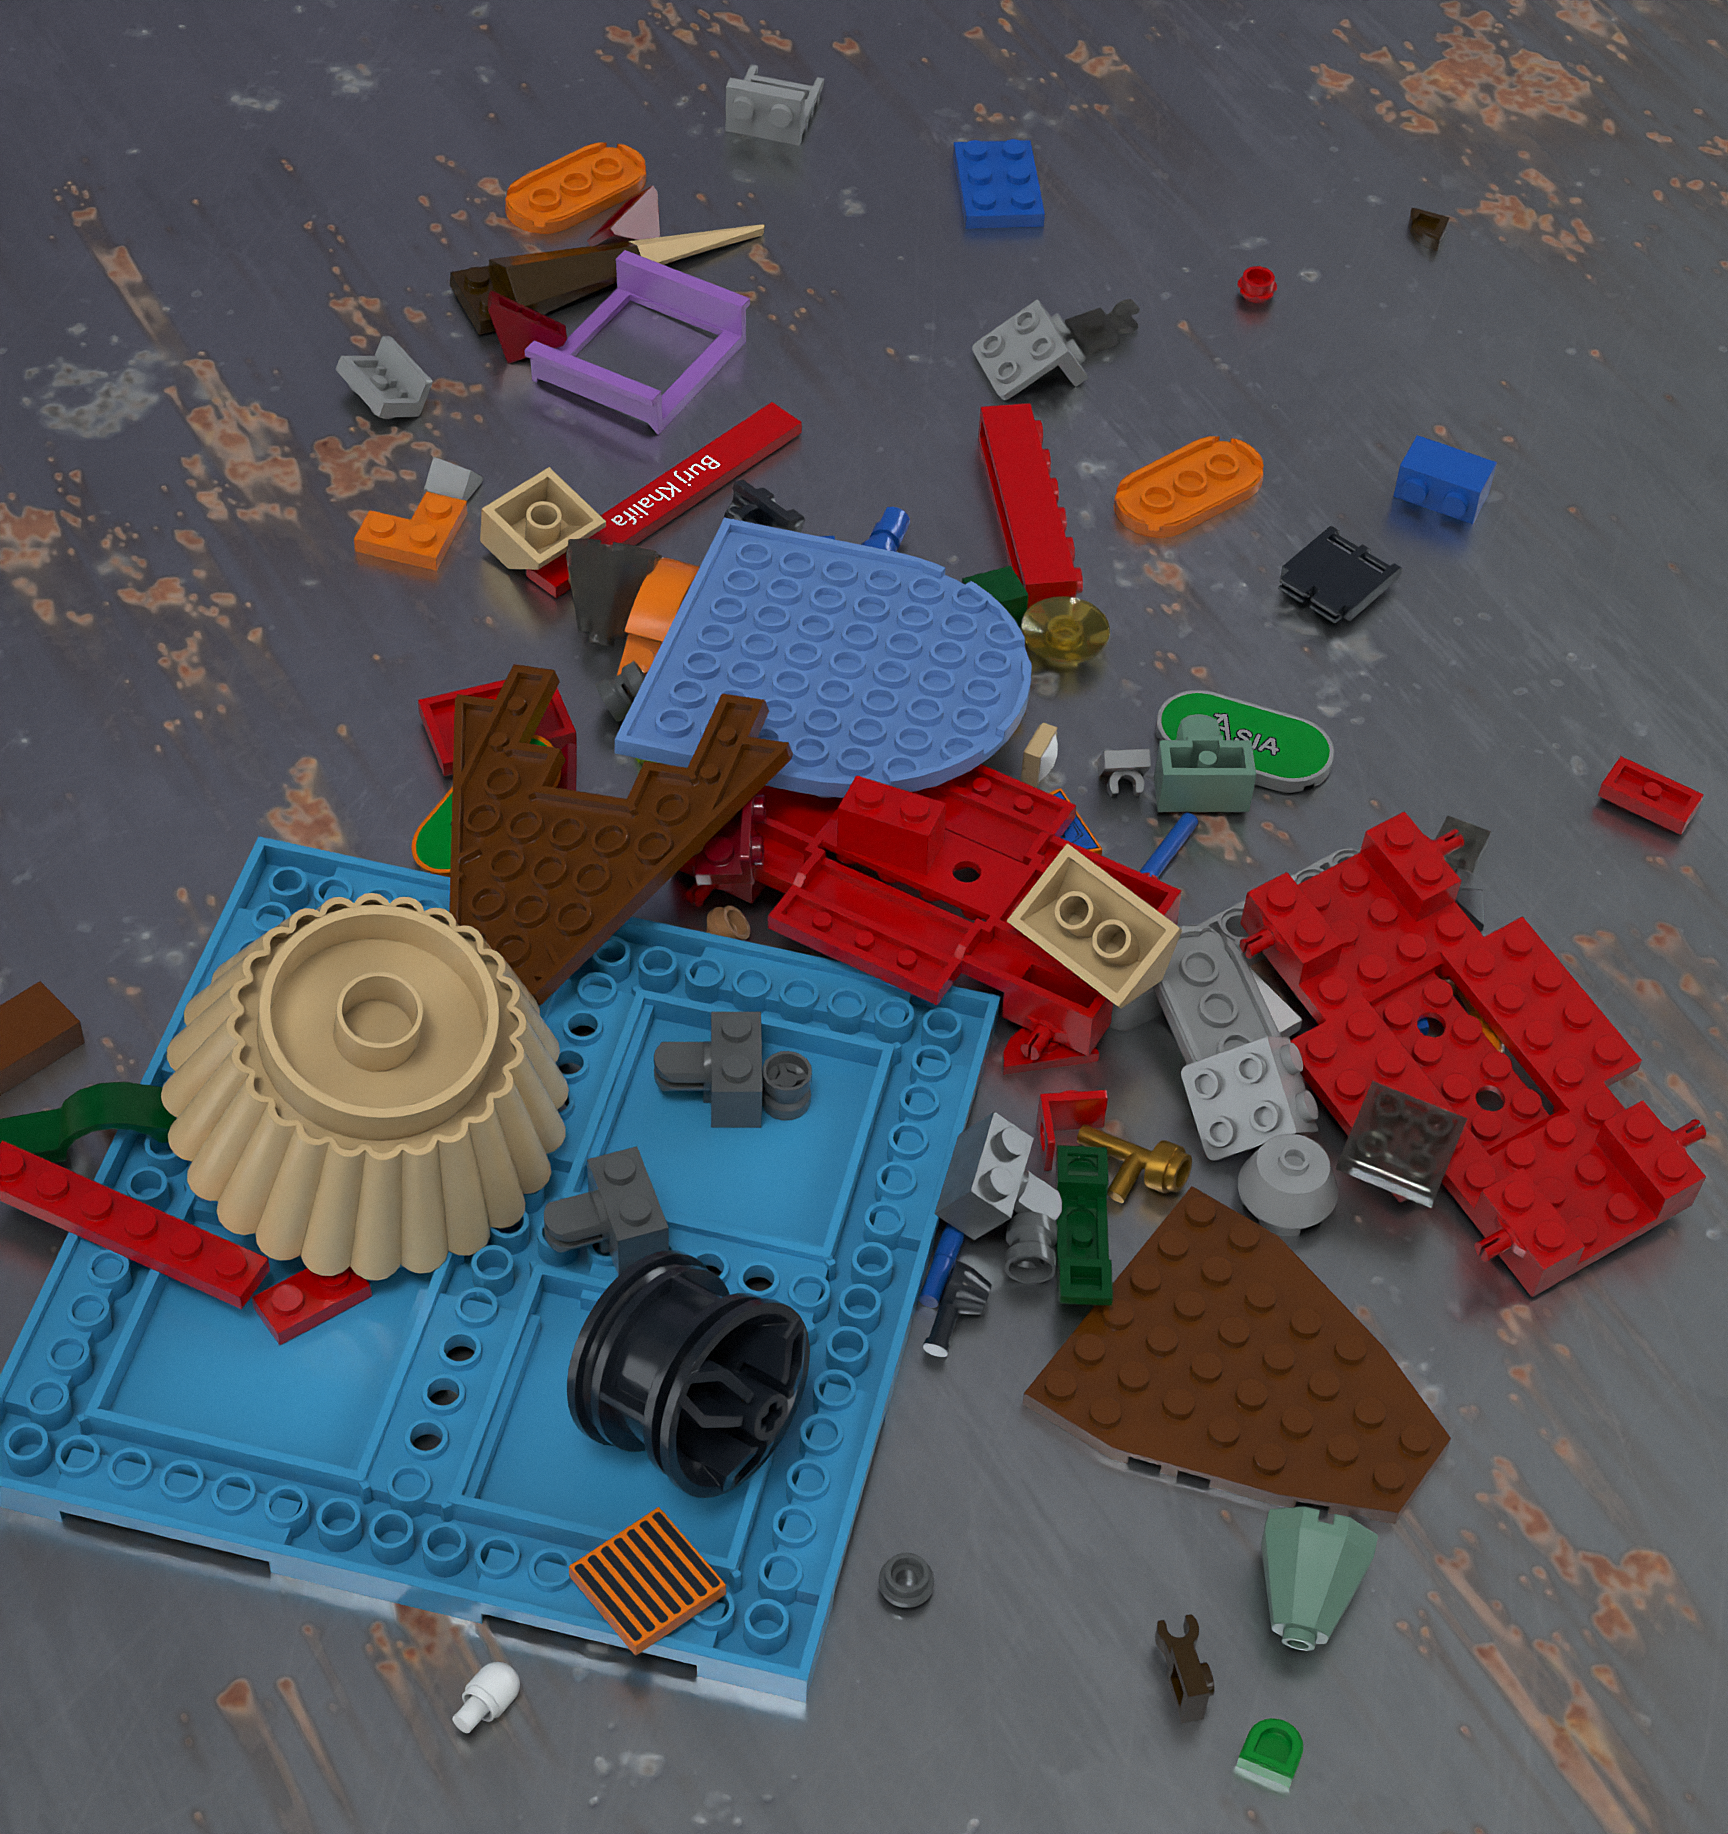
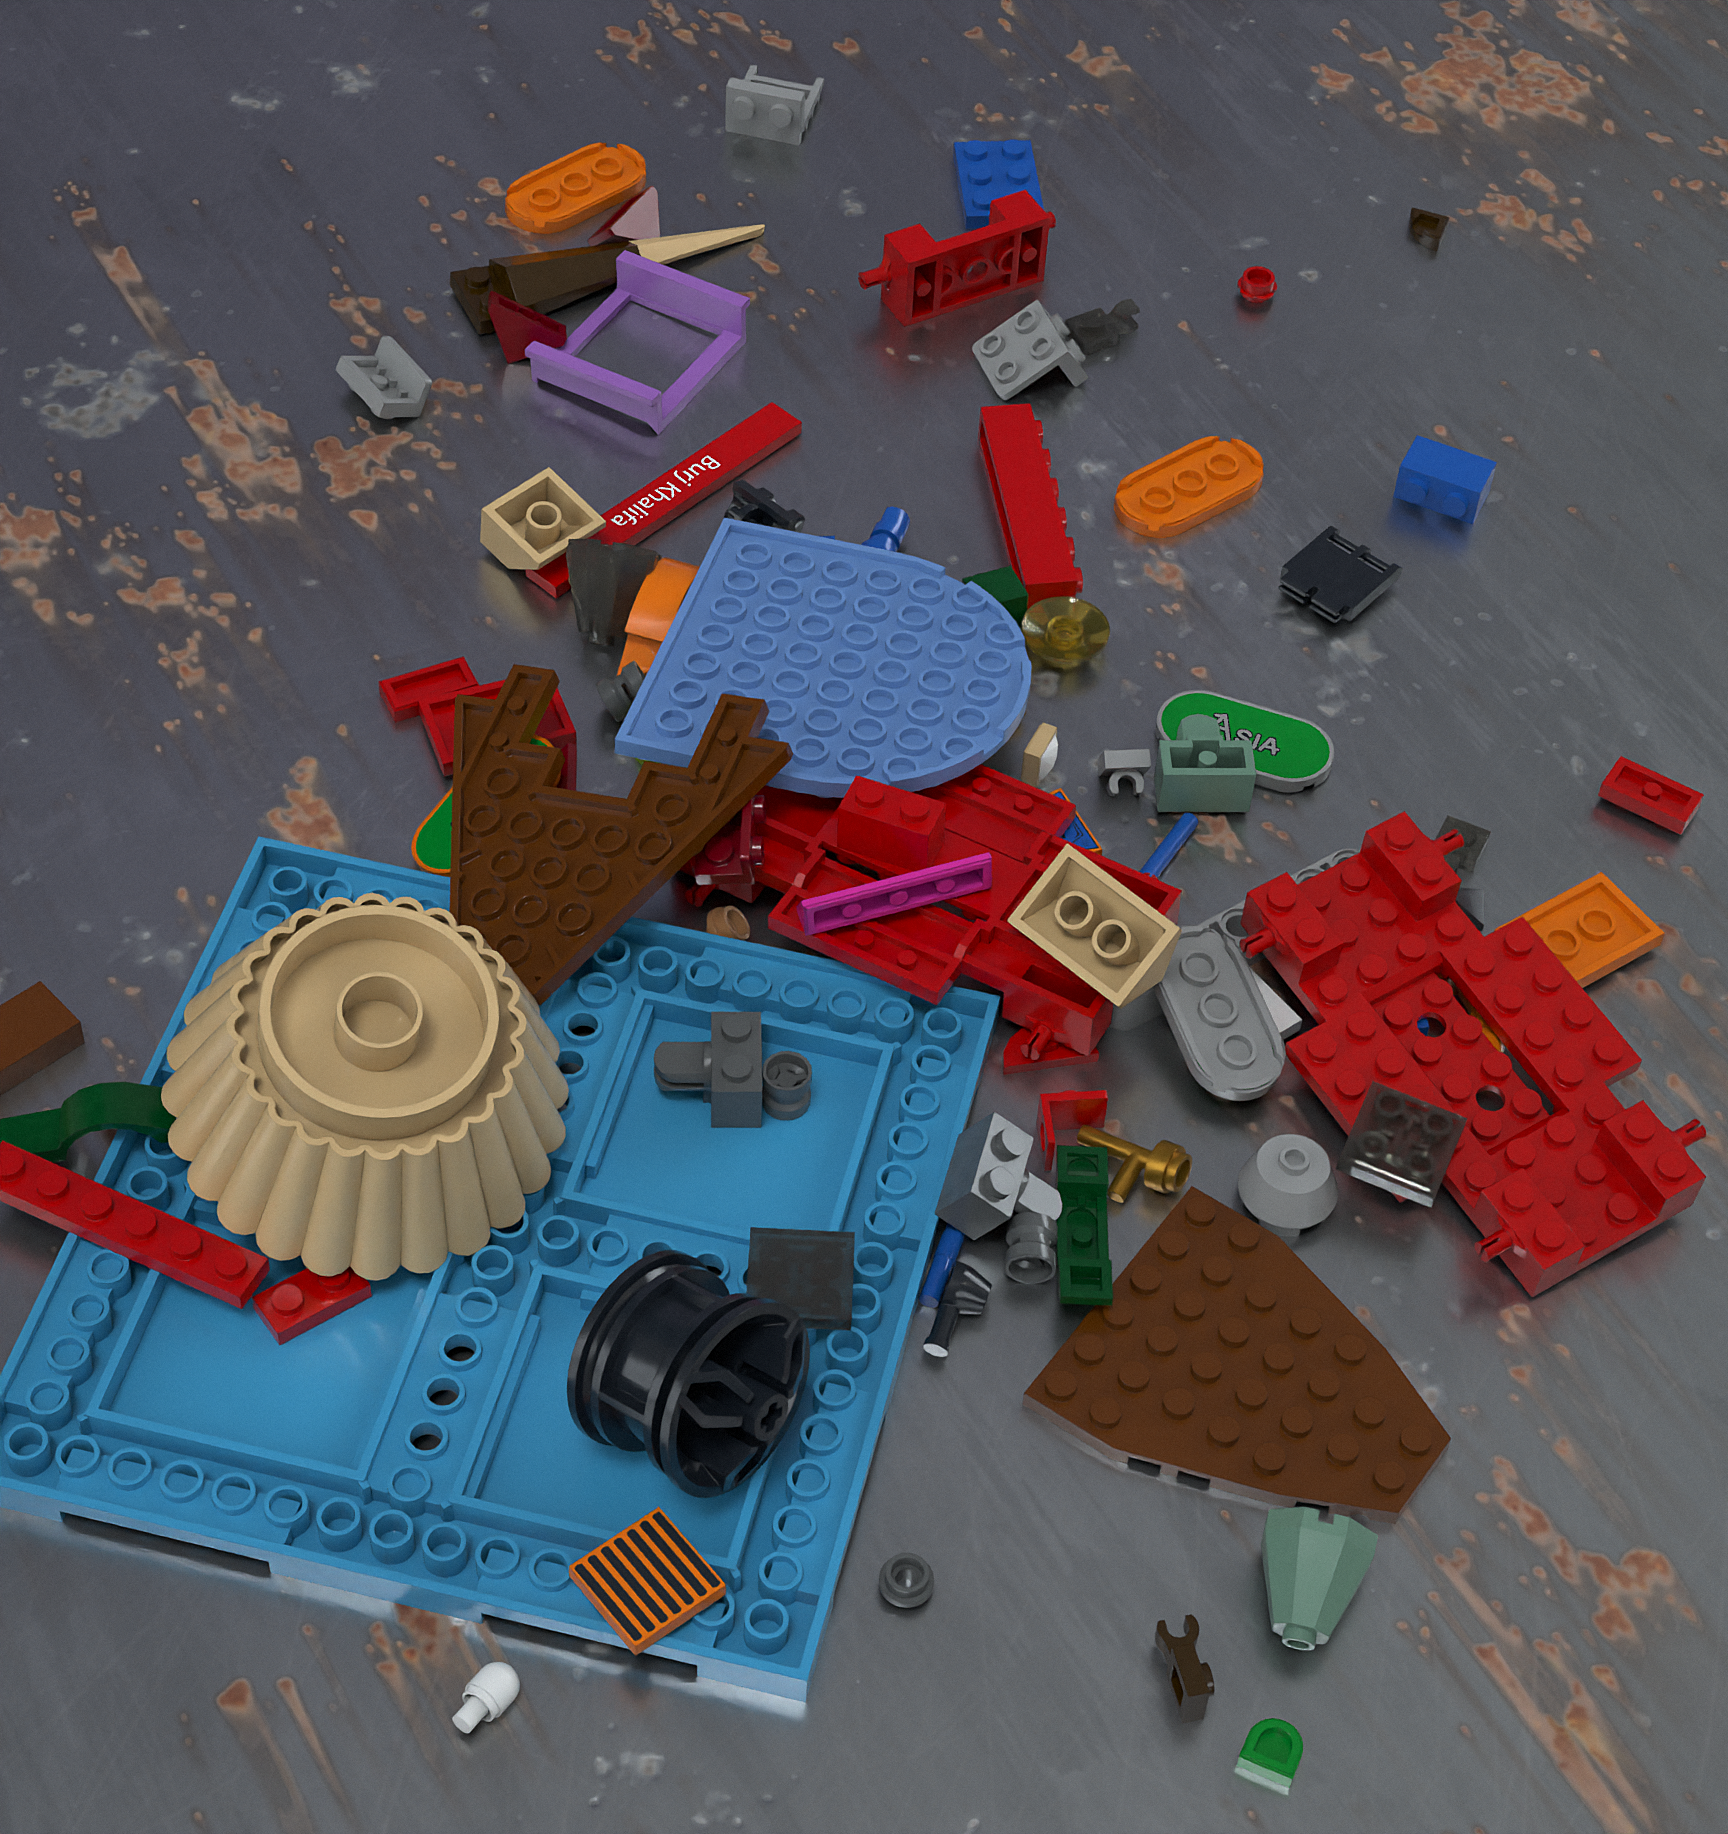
orange plate [354,491,468,571] -> none
light grey slope [424,457,483,501] -> none
dark grey brick [544,1146,669,1276] -> none
light grey bracket [1181,1036,1319,1160] -> none
none -> red tile [379,656,479,723]
none -> clear smoke tile [746,1227,855,1330]
none -> dark pink slope [797,852,992,936]
none -> red brick [858,190,1056,327]
none -> orange plate [1494,872,1665,988]

